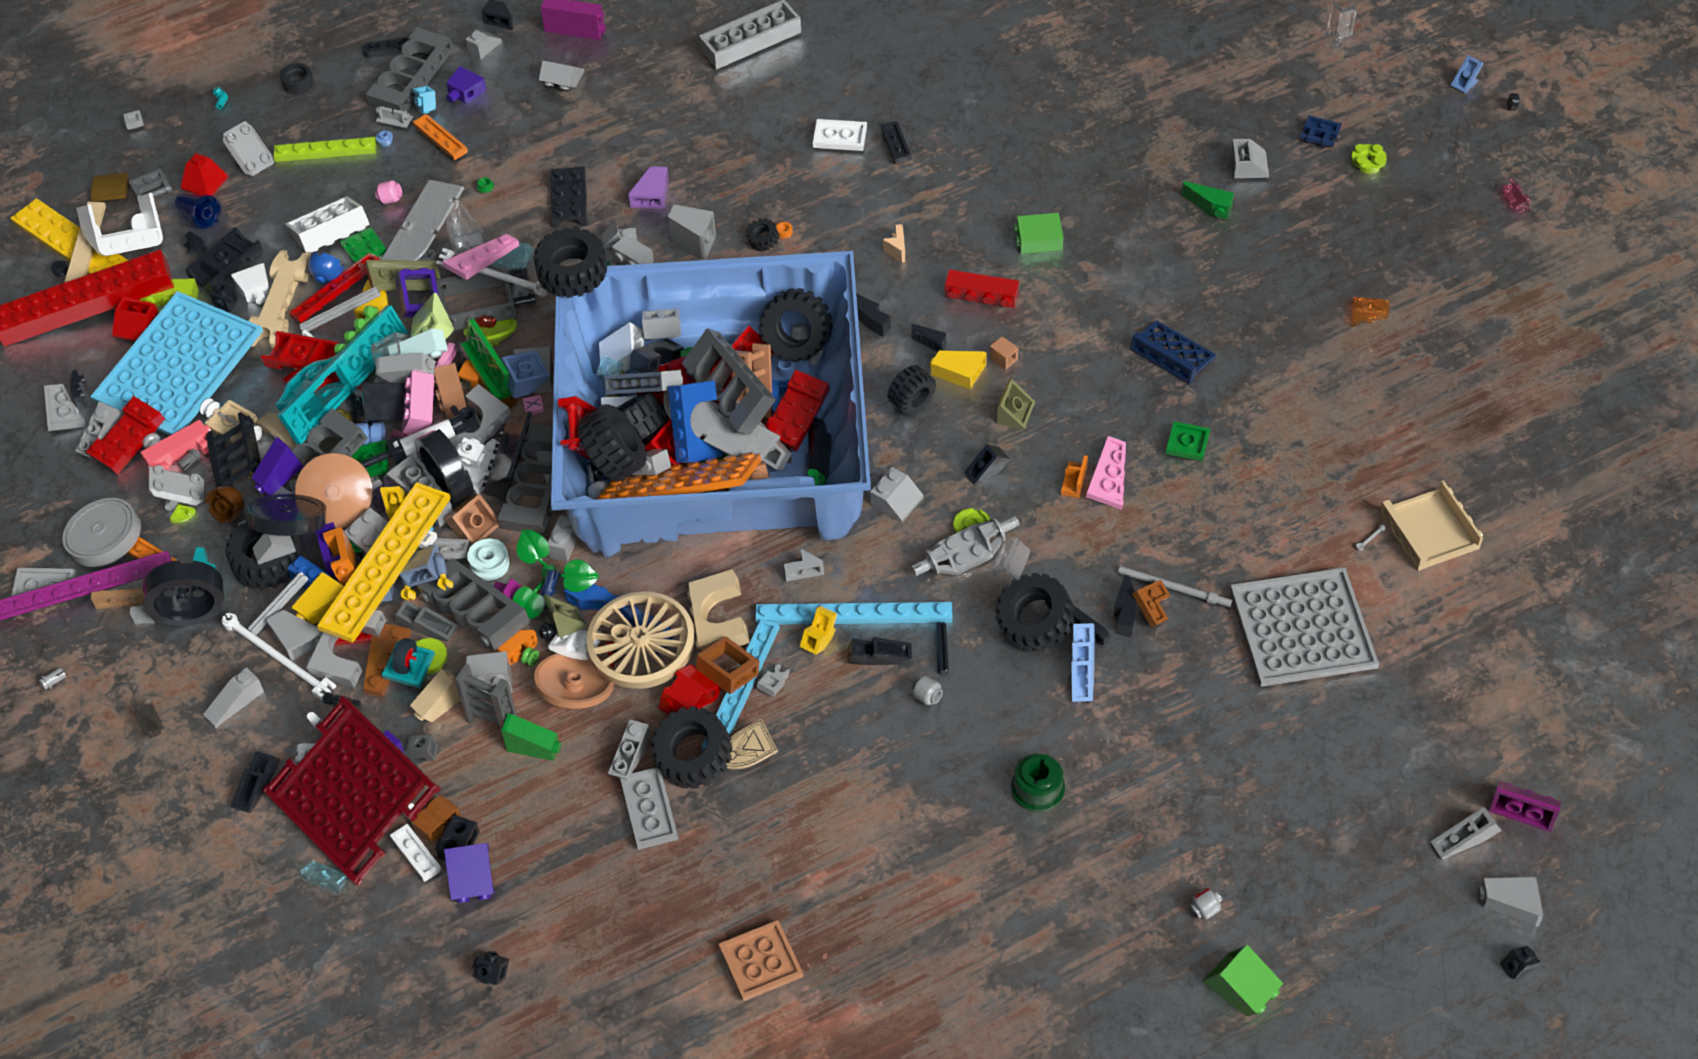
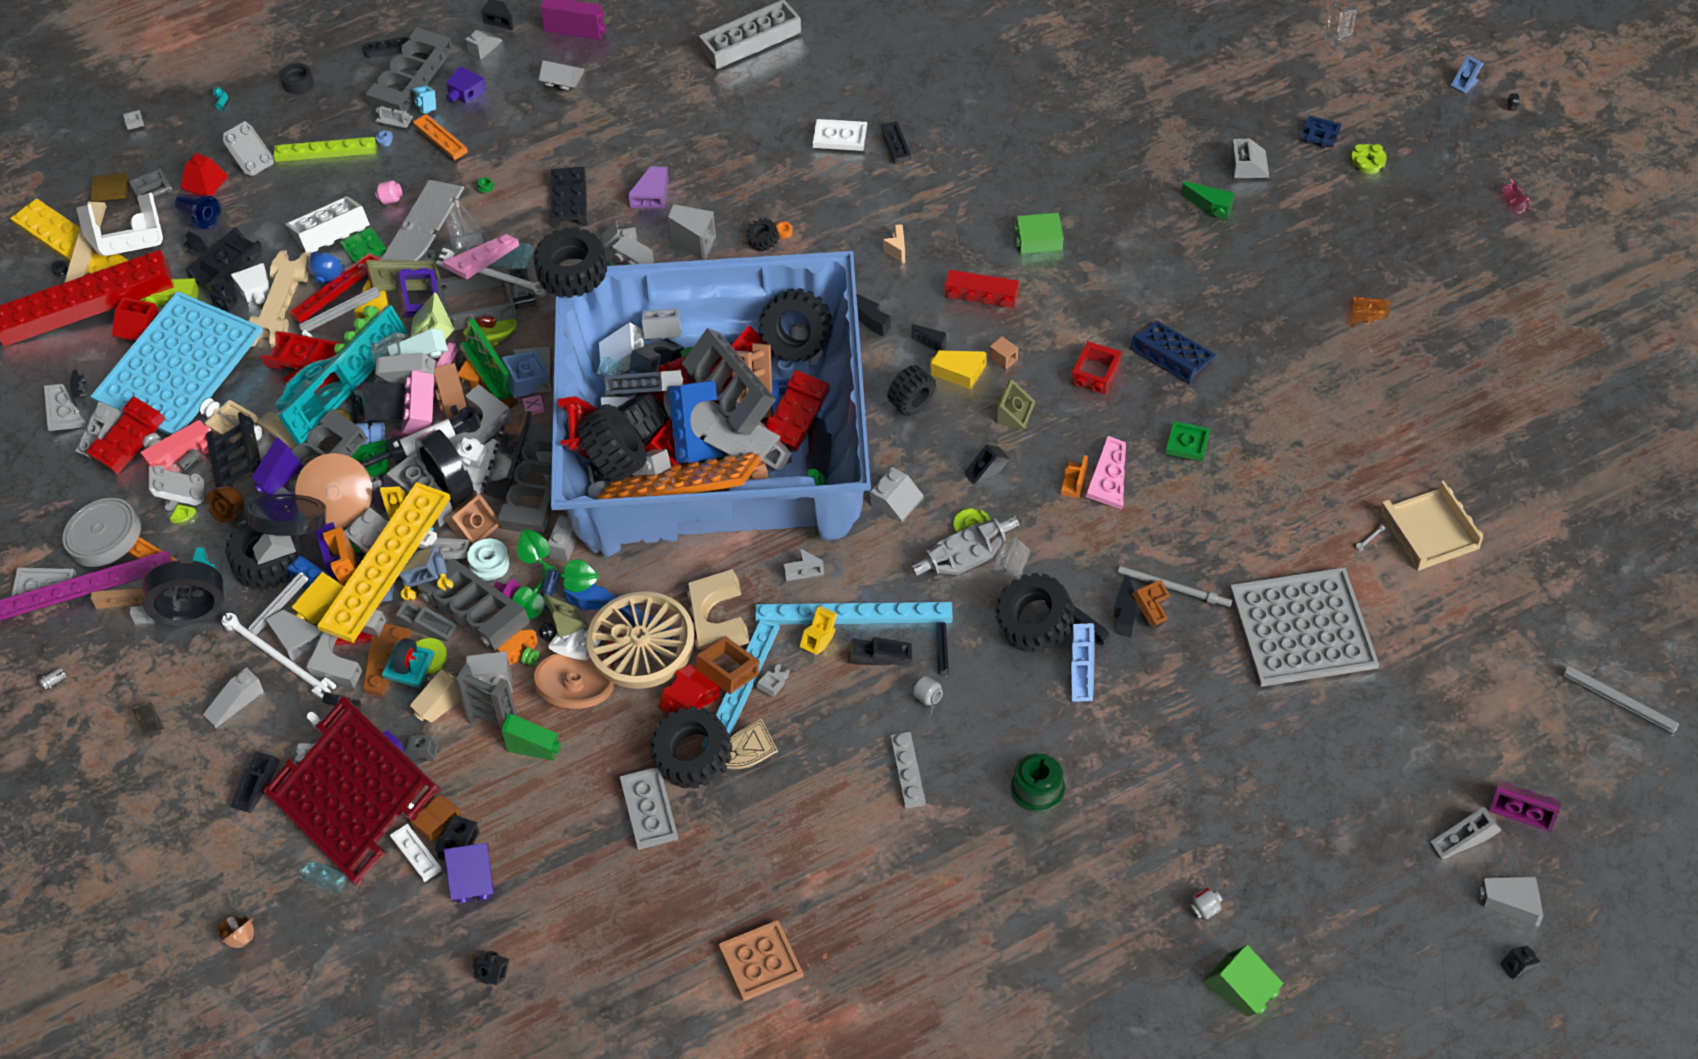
light grey slope [608,720,652,780] -> none
none -> piece [216,915,254,948]
none -> light grey plate [891,732,926,809]
none -> red window [1071,341,1122,394]
none -> light grey axle [1563,666,1679,733]

